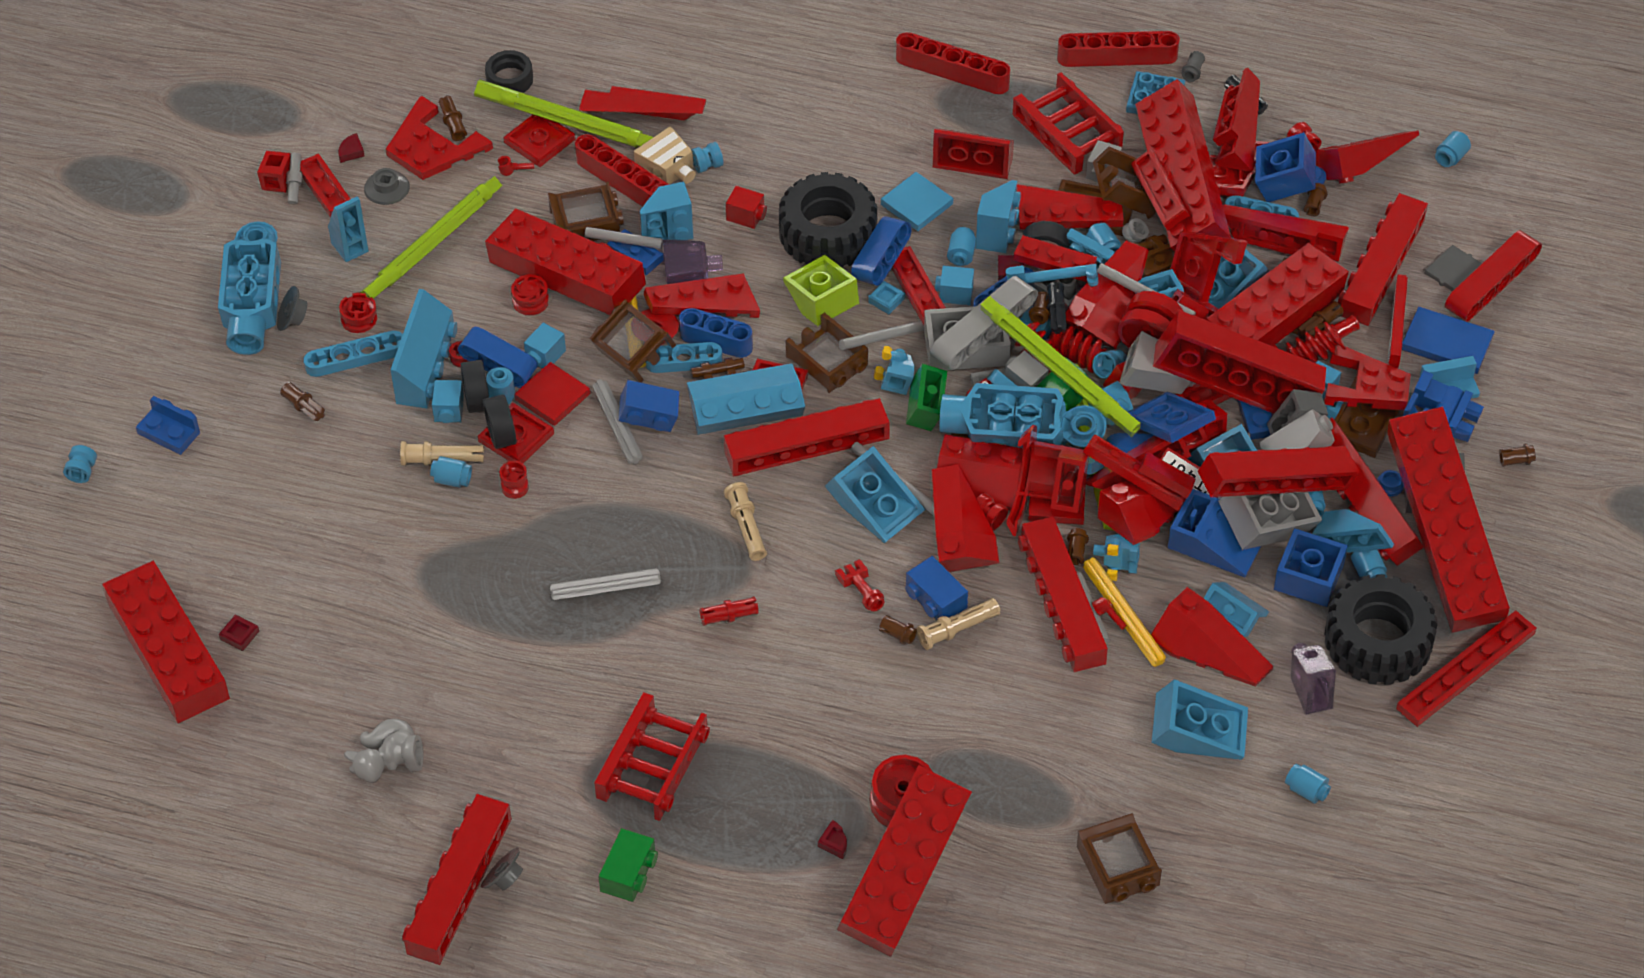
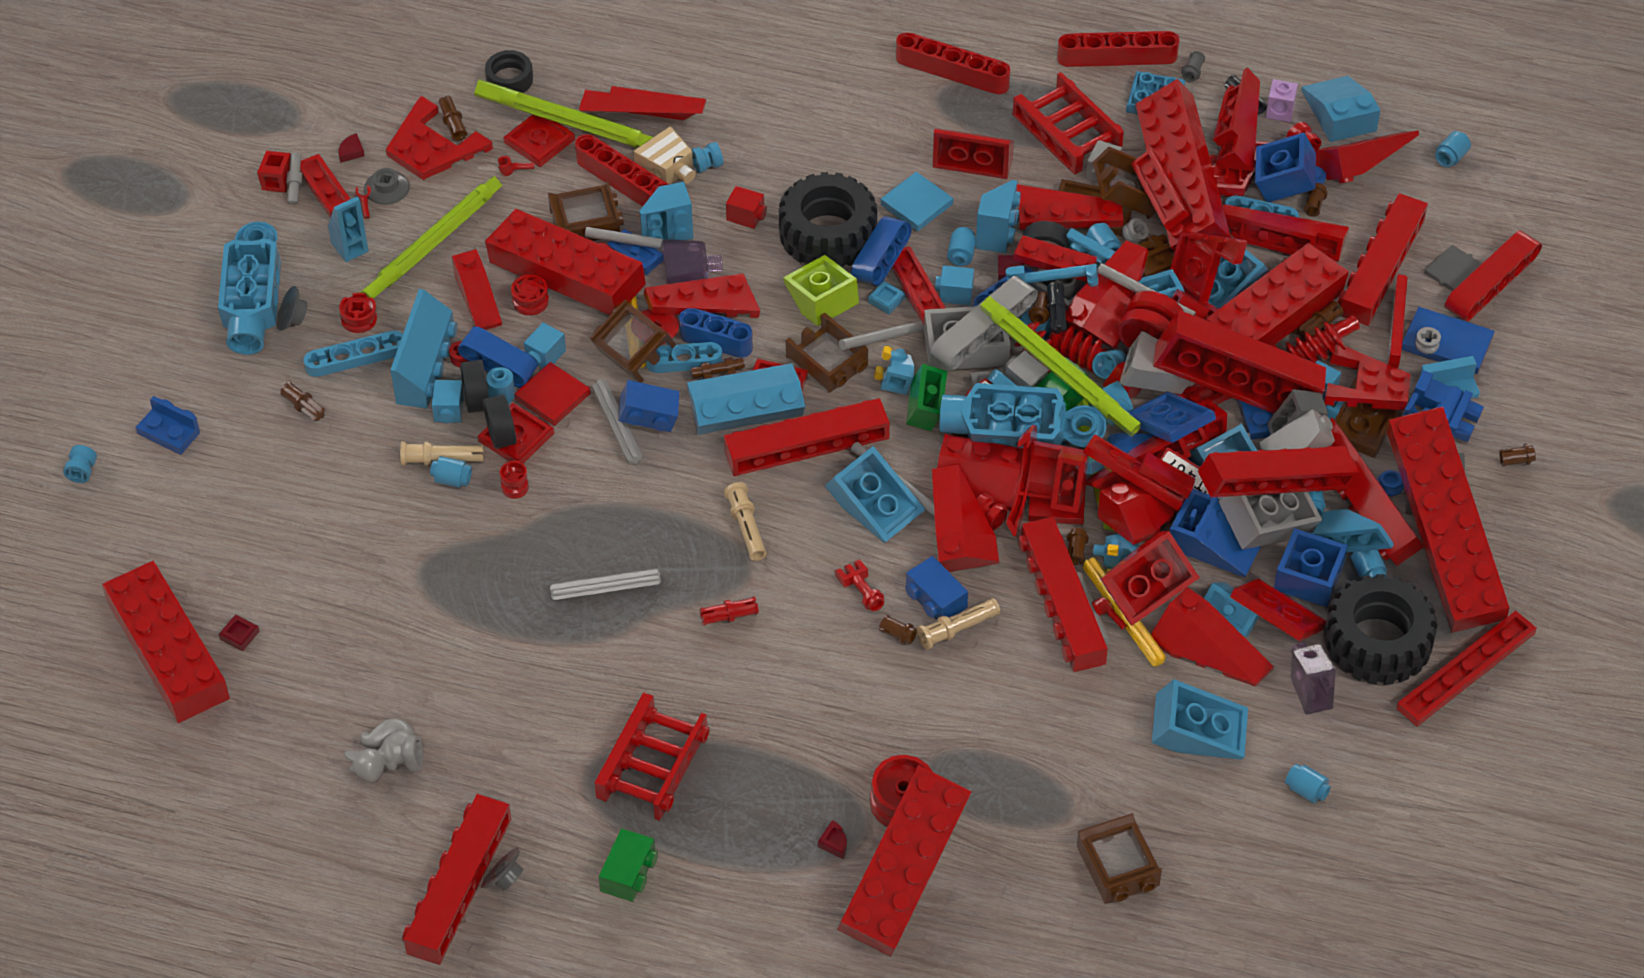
none -> red hand [355,185,371,219]
none -> red slope [452,249,502,330]
none -> red slope [1100,531,1200,626]
none -> red tile [1230,578,1326,641]
none -> lavender brick [1266,79,1298,122]
none -> dark azure slope [1301,76,1380,142]
none -> light grey bush [1415,327,1441,354]

